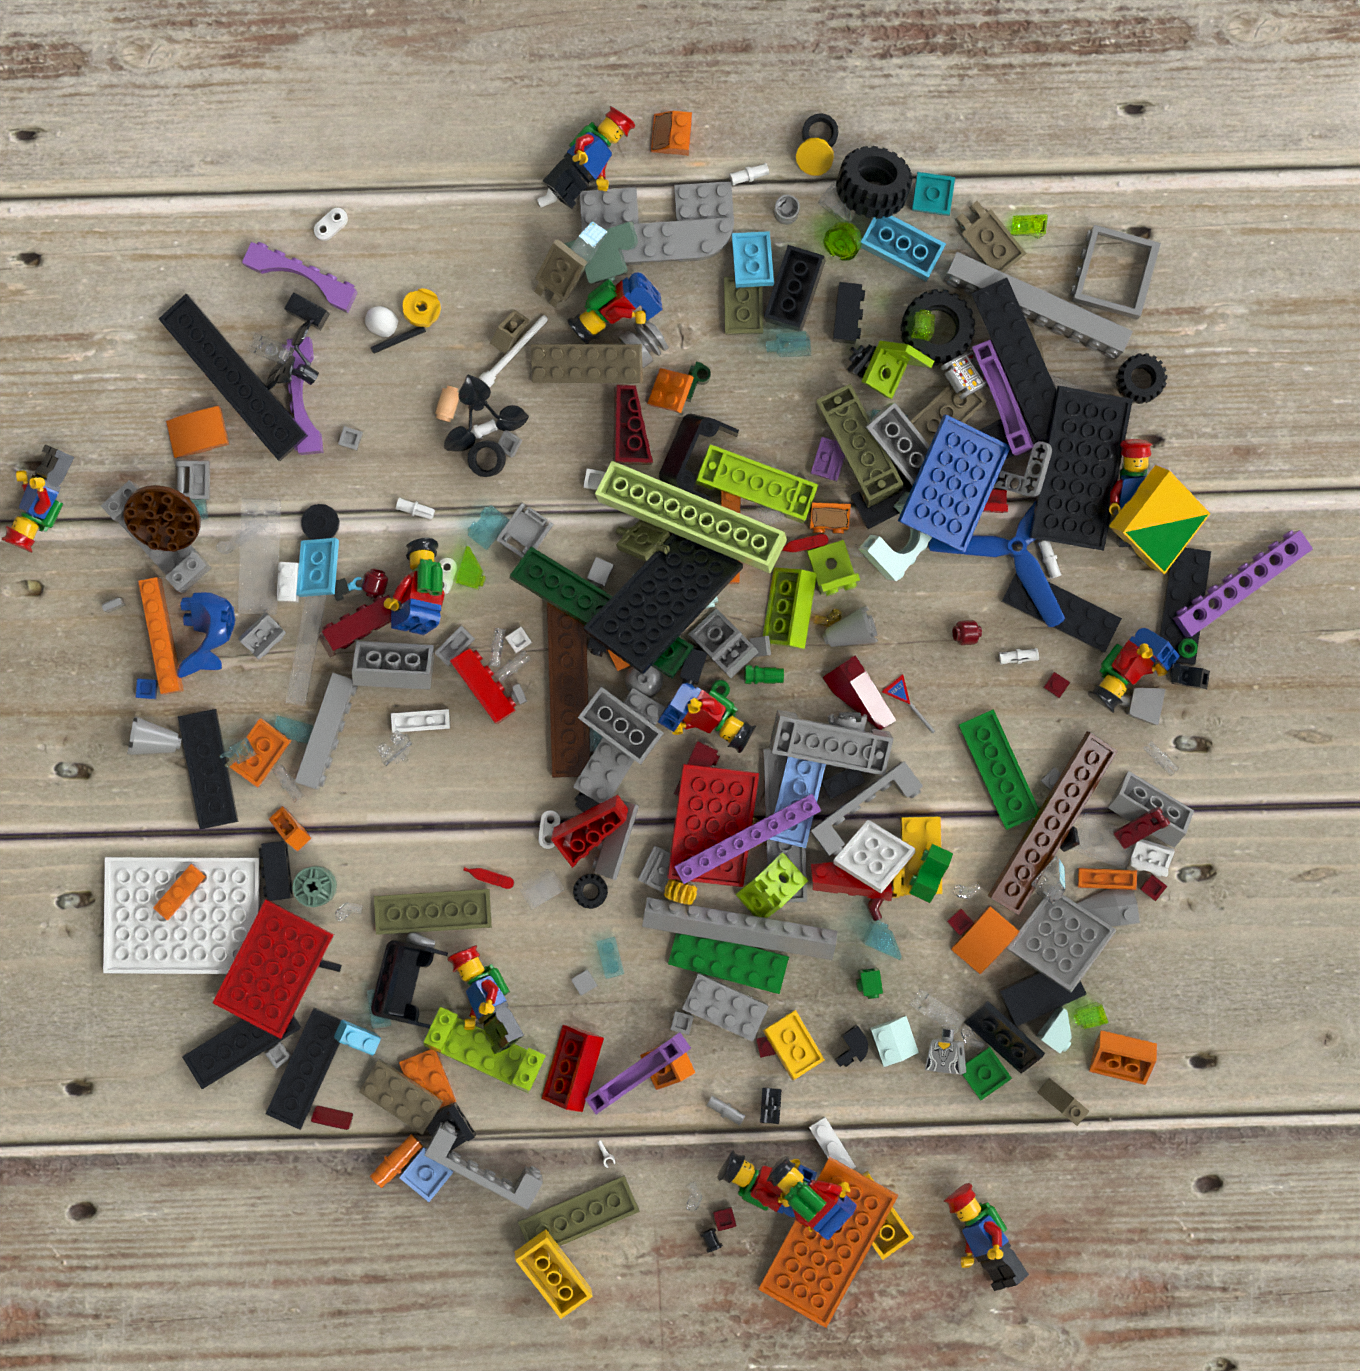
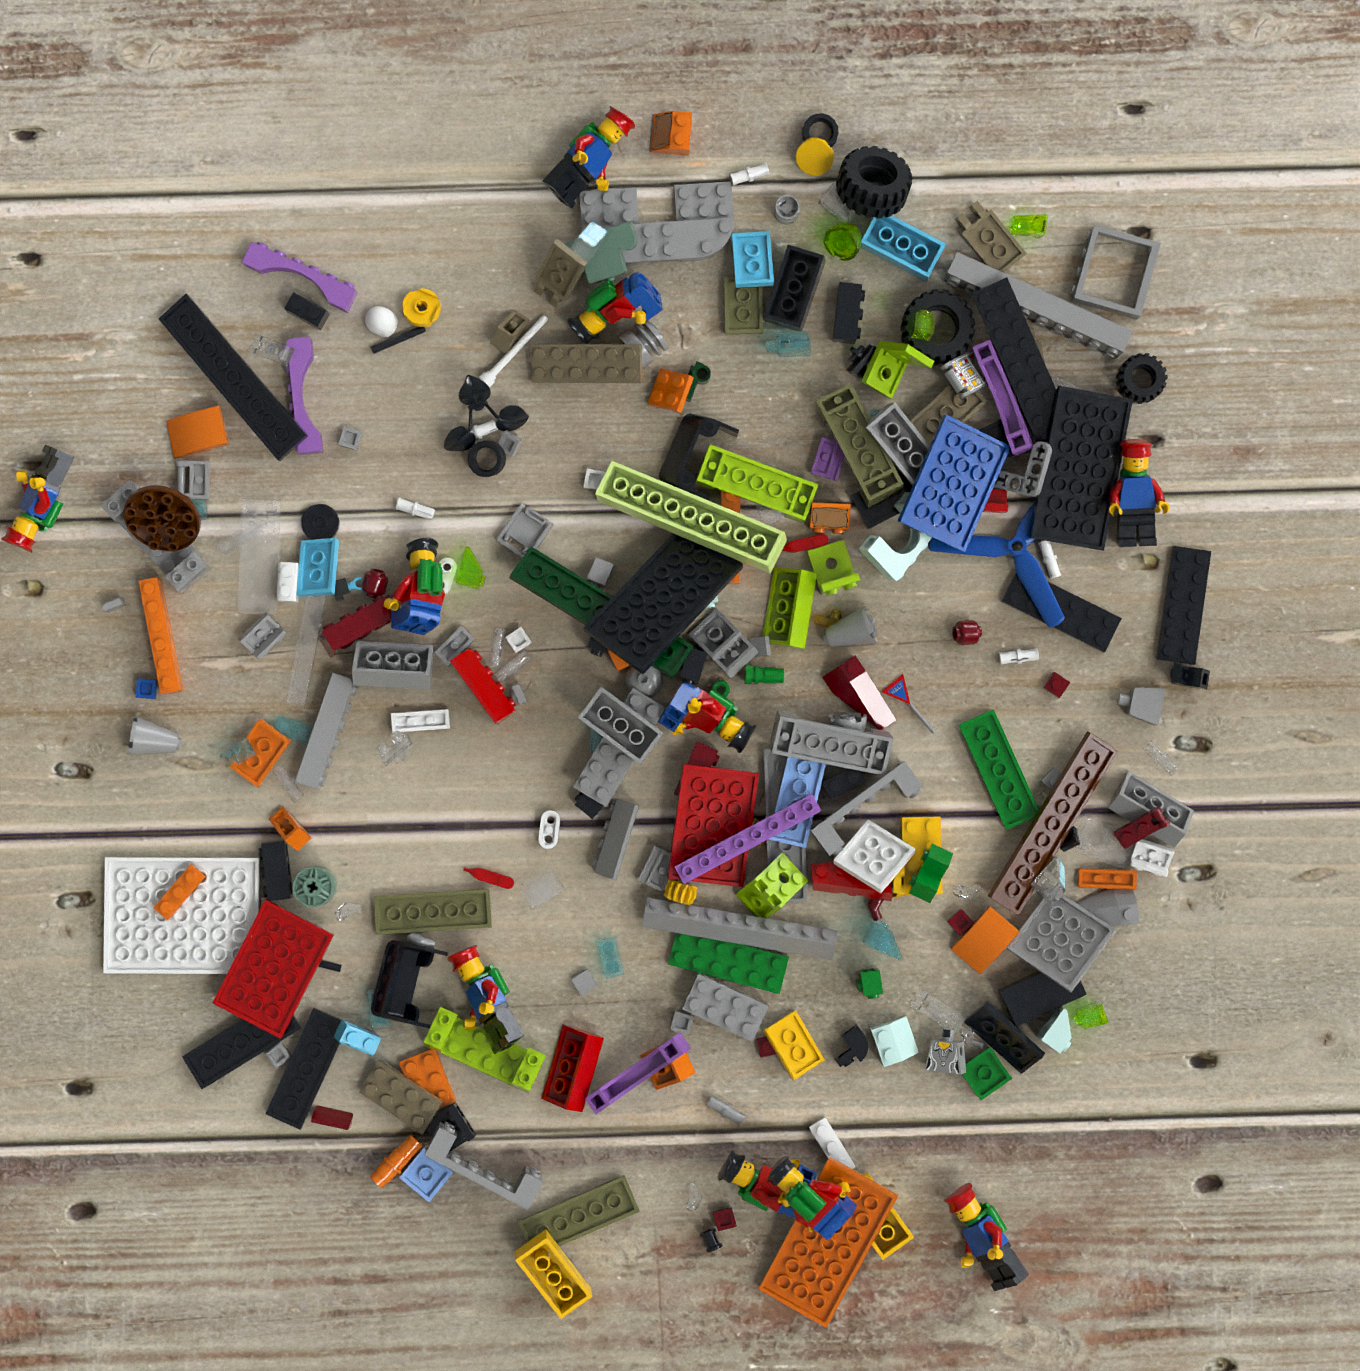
blue hips [177,592,236,678] -> none
black plate [178,709,239,829] -> none
black plant [266,318,319,390] -> none
white plate [314,208,348,241] -> none
light nougat head [435,385,459,422] -> none
clear light blue bracket [468,505,509,550] -> none
white arm [537,188,557,208] -> none
reddish brown plate [547,602,590,778] -> none
red wedge [551,795,628,868] -> none
black tyre [573,874,608,909] -> none
white hand [597,1140,615,1168] -> none
dark red wedge [613,385,653,465] -> none
olive plate [616,520,670,561] -> none
black hips [760,1087,782,1124] -> none
teal plate [912,172,955,216] -> none
dark tan slope [1037,1078,1089,1126] -> none
piece [1088,628,1180,713] -> none
orange slope [1089,1030,1157,1085] -> none
yellow tile [1109,465,1210,574] -> none
dark red plate [1140,874,1167,901] -> none
medium lavender brick [1173,530,1313,637] -> none
green plate [1178,639,1198,658] -> none

